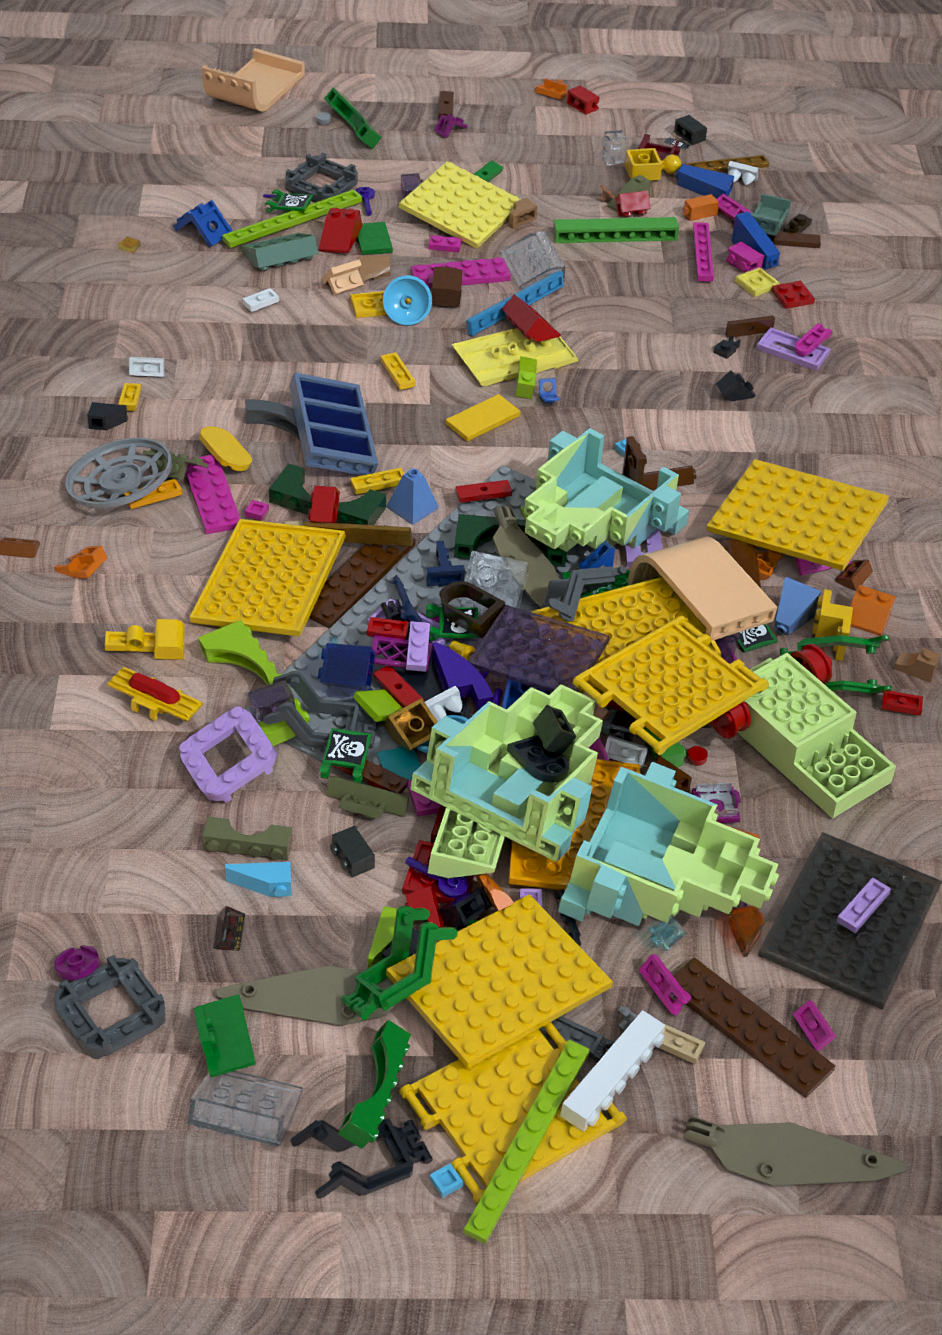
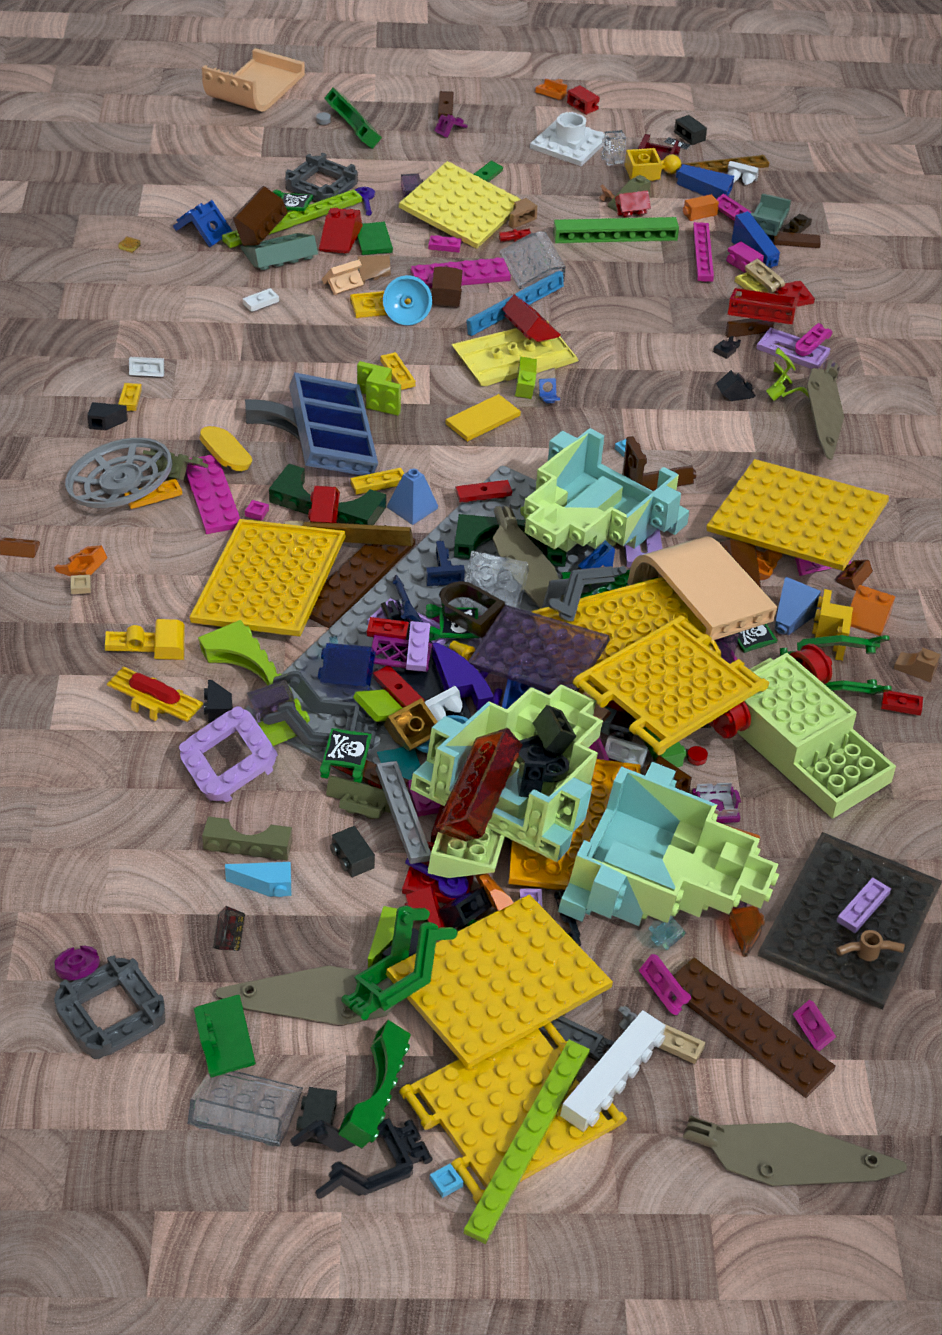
none -> tan plate [71,575,91,594]
none -> black slope [204,680,233,723]
none -> reddish brown slope [232,186,288,246]
none -> pearl dark grey brick [296,1087,337,1144]
none -> lime bracket [357,361,401,416]
none -> light grey plate [376,761,431,864]
none -> clear red slope [434,727,522,841]
none -> red pin [499,228,531,242]
none -> black slope [517,760,547,797]
none -> white piece [530,112,609,166]
none -> red window [727,288,799,325]
none -> tan plate [745,259,785,293]
none -> lime plant [766,347,809,401]
none -> dark tan wing [806,359,844,460]
none -> medium nougat piece [836,930,905,961]

